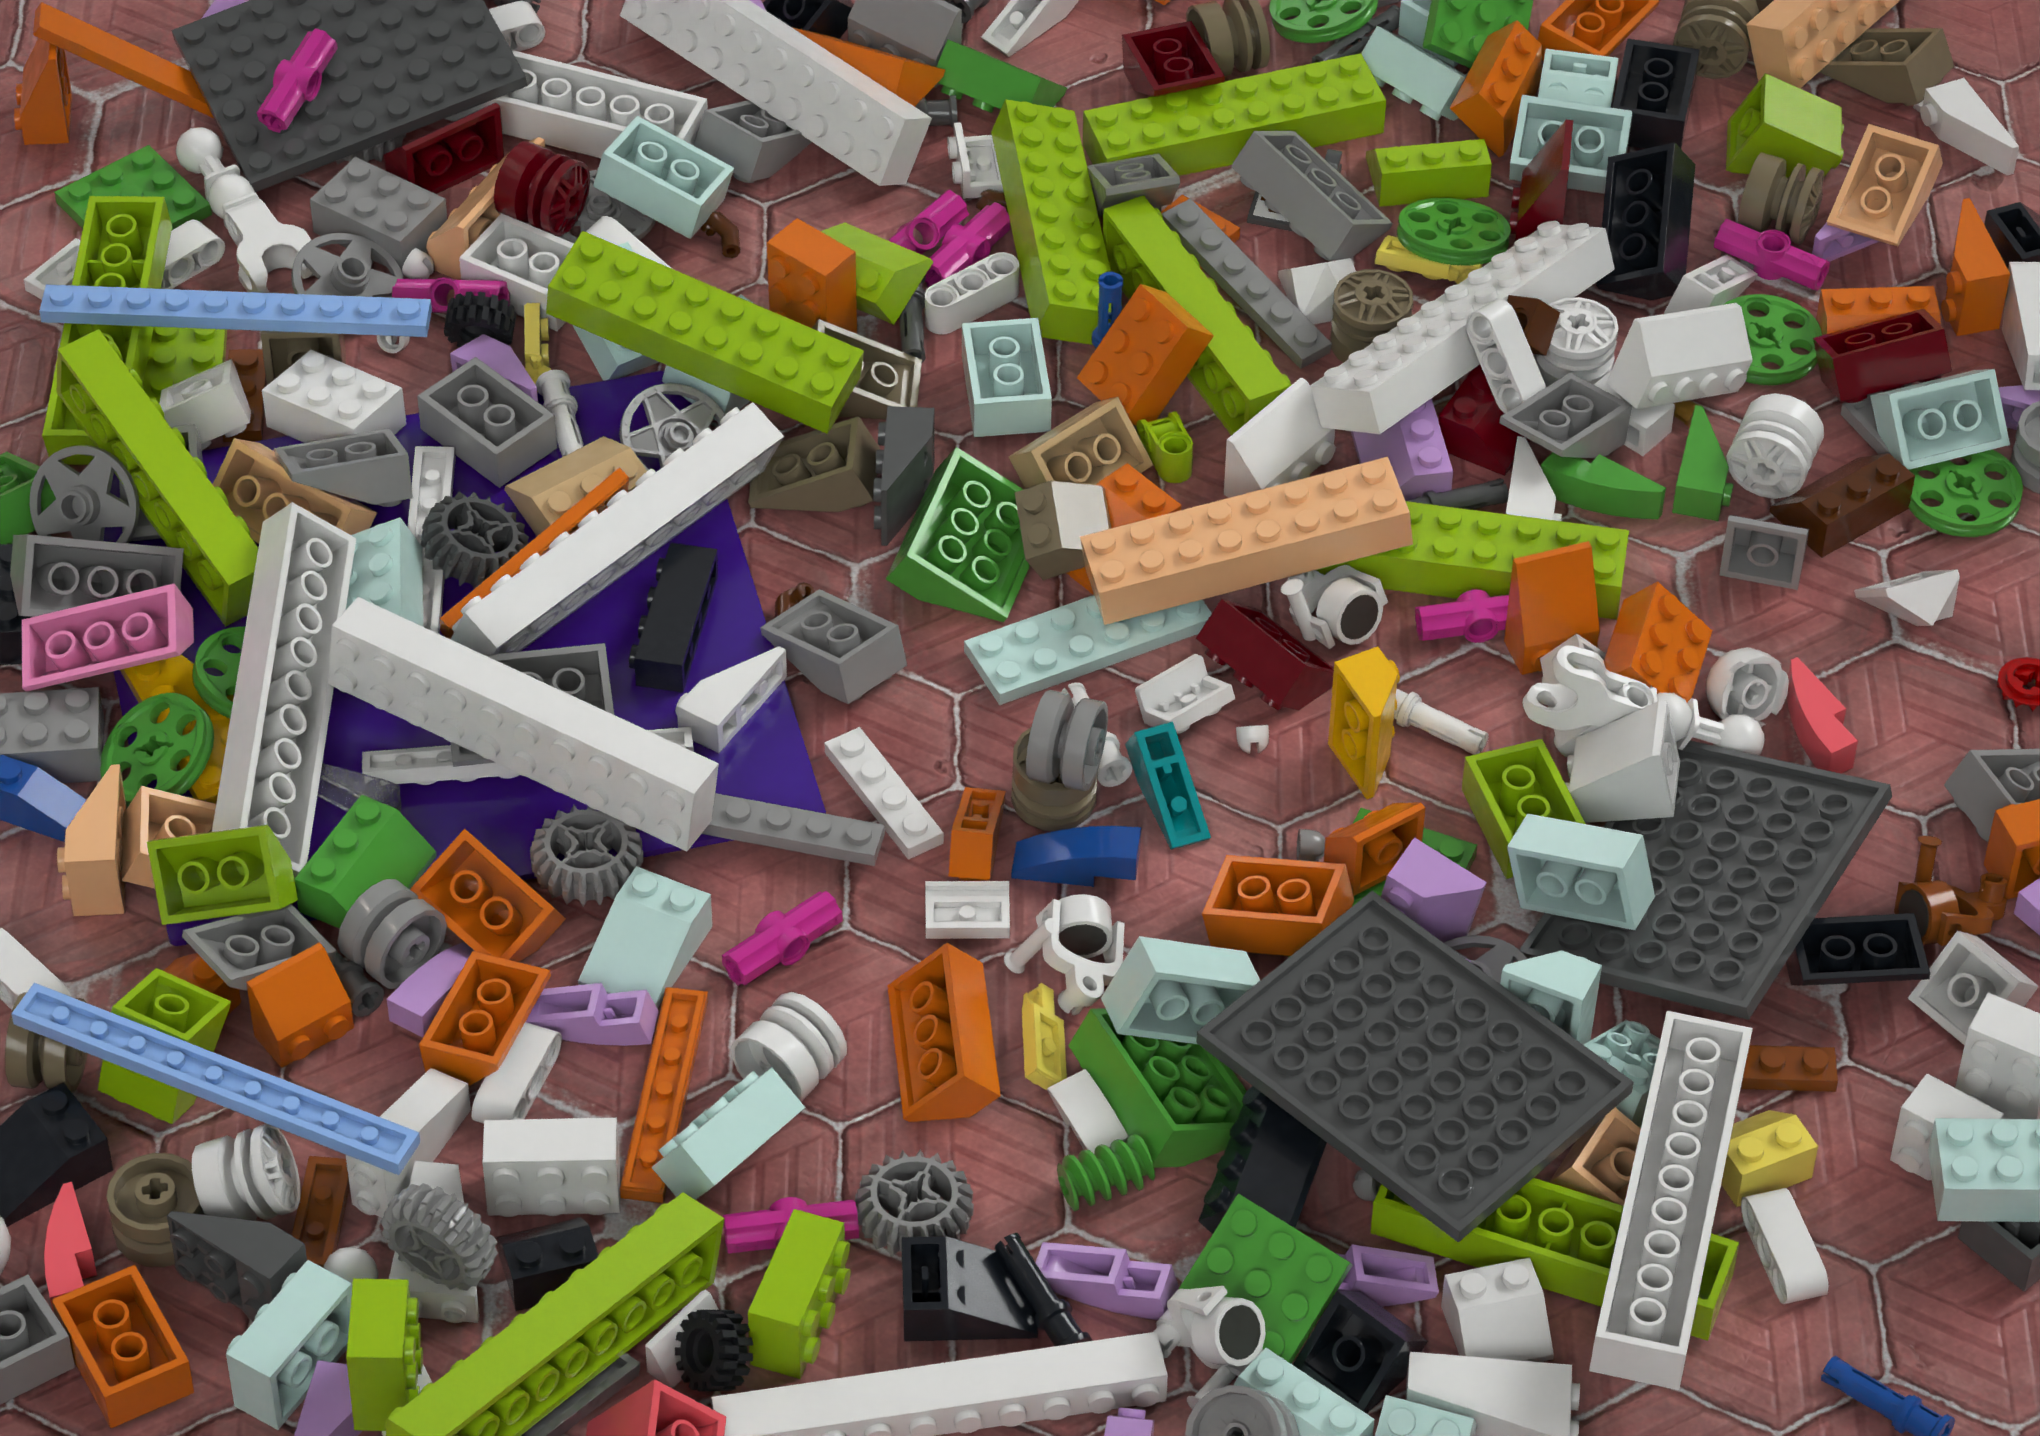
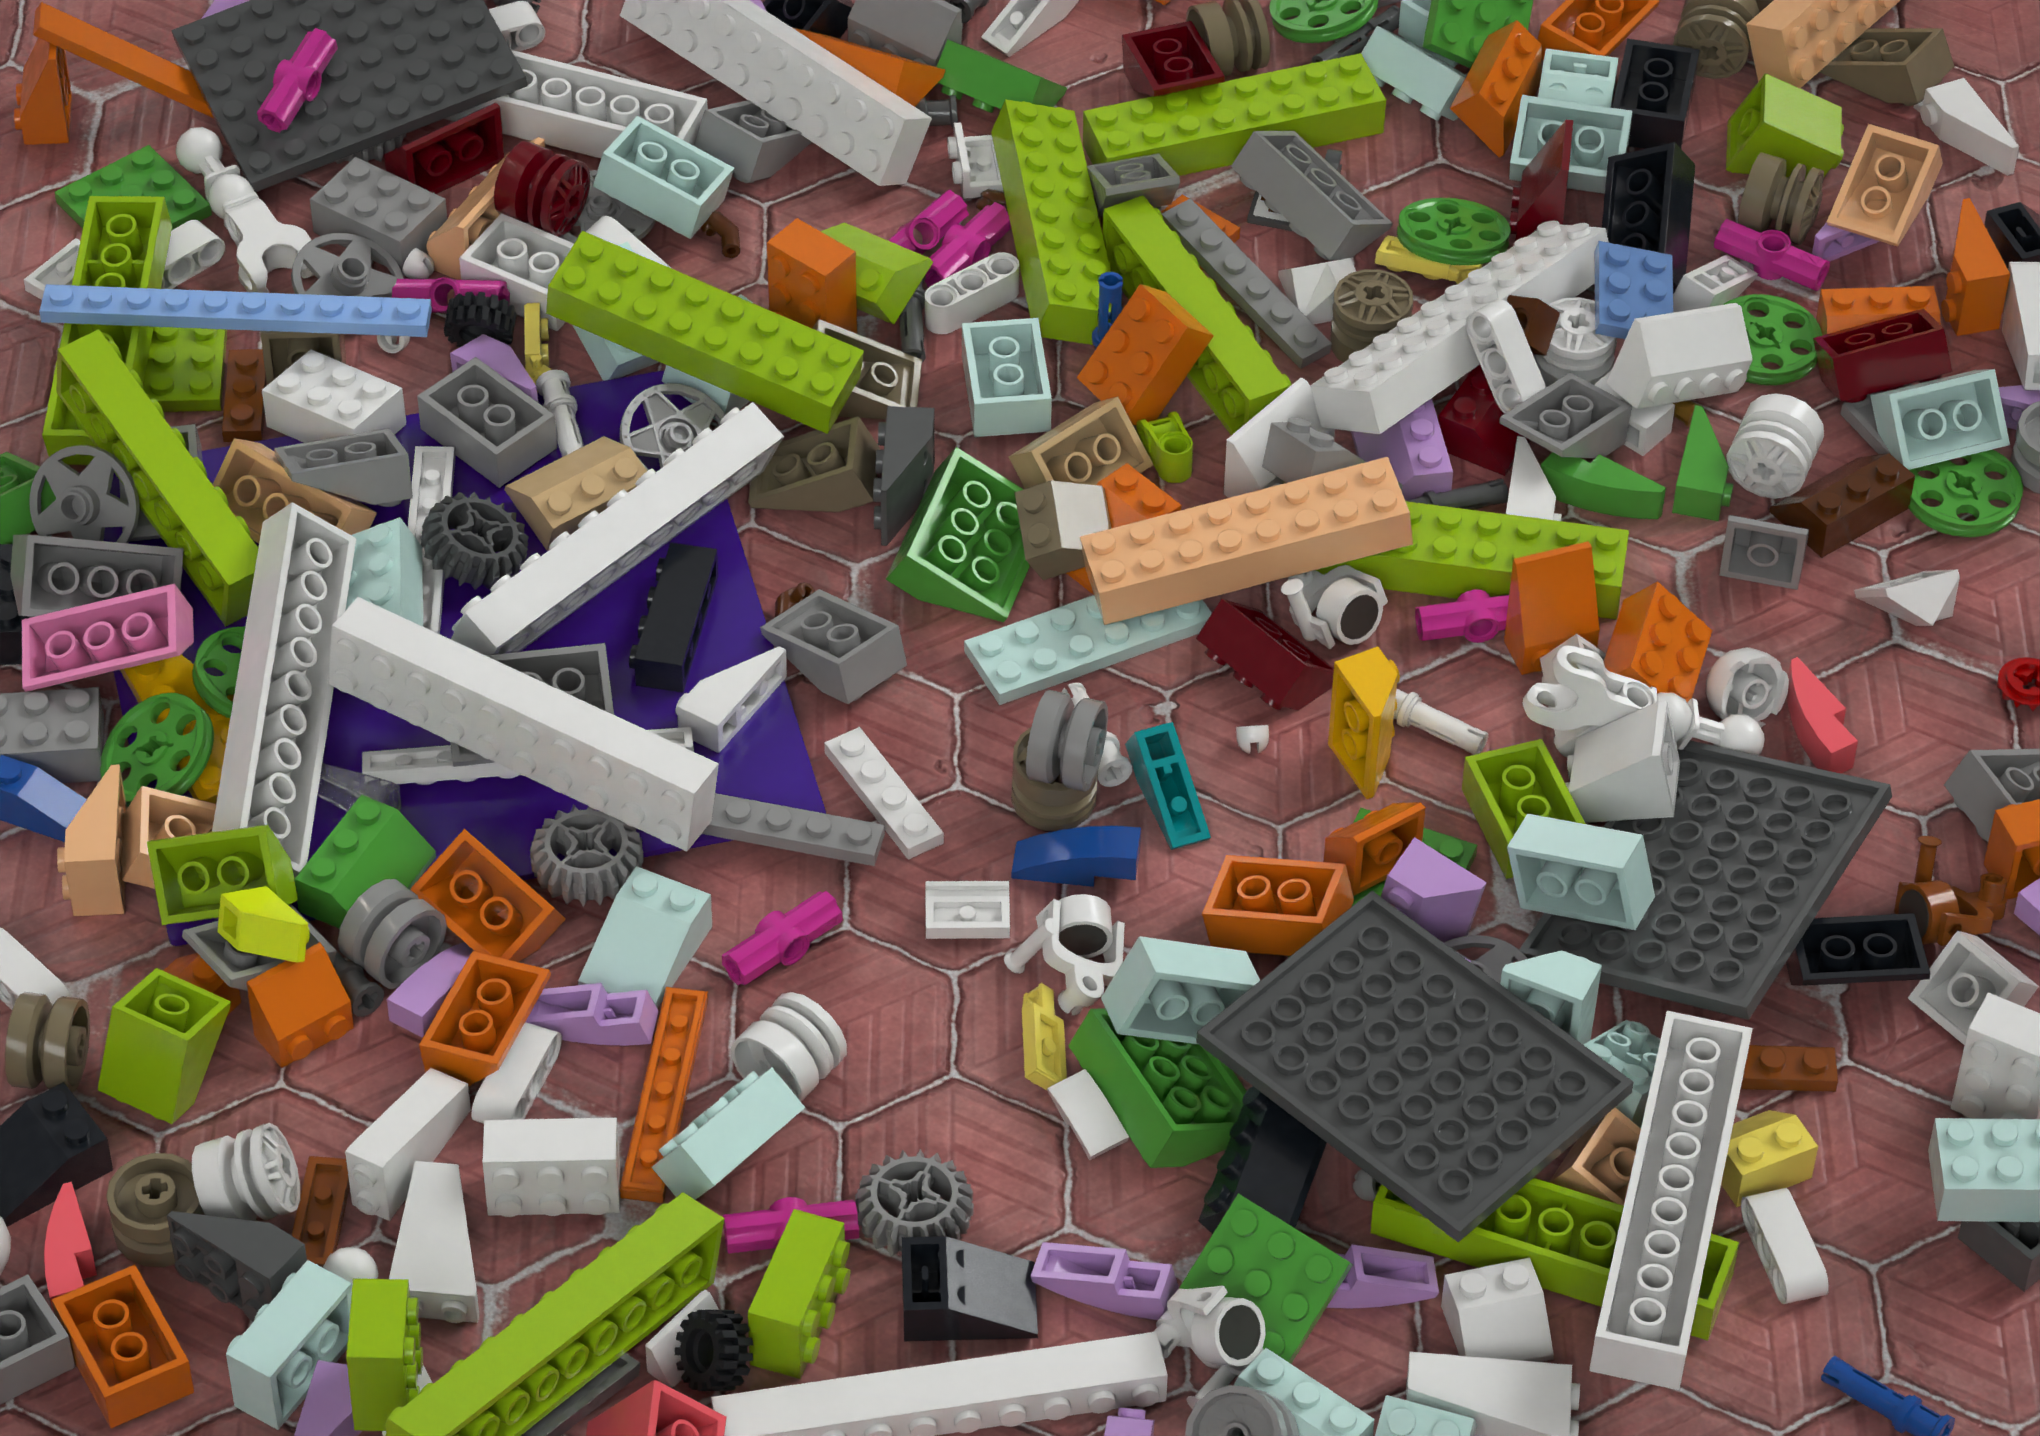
light blue plate [11,983,420,1175] -> none
white slope [159,359,251,450] -> none
light grey gear [380,1183,498,1291] -> none
orange tile [440,467,629,639] -> none
black slope [495,1217,598,1311] -> none
orange slope [887,943,1001,1122] -> none
orange slope [948,787,1006,881] -> none
black pin [994,1233,1092,1346] -> none
bright green piece [1057,1134,1155,1212] -> none
white bracket [1135,654,1235,734] -> none
black slope [1293,1291,1428,1414] -> none
light grey hinge [1297,829,1325,862] -> none
lime slope [1366,139,1492,207] -> none
white slope [1890,1074,2004,1180] -> none
none -> neon yellow slope [217,886,310,963]
none -> light grey slope [1262,418,1402,490]
none -> medium blue plate [1594,241,1673,339]

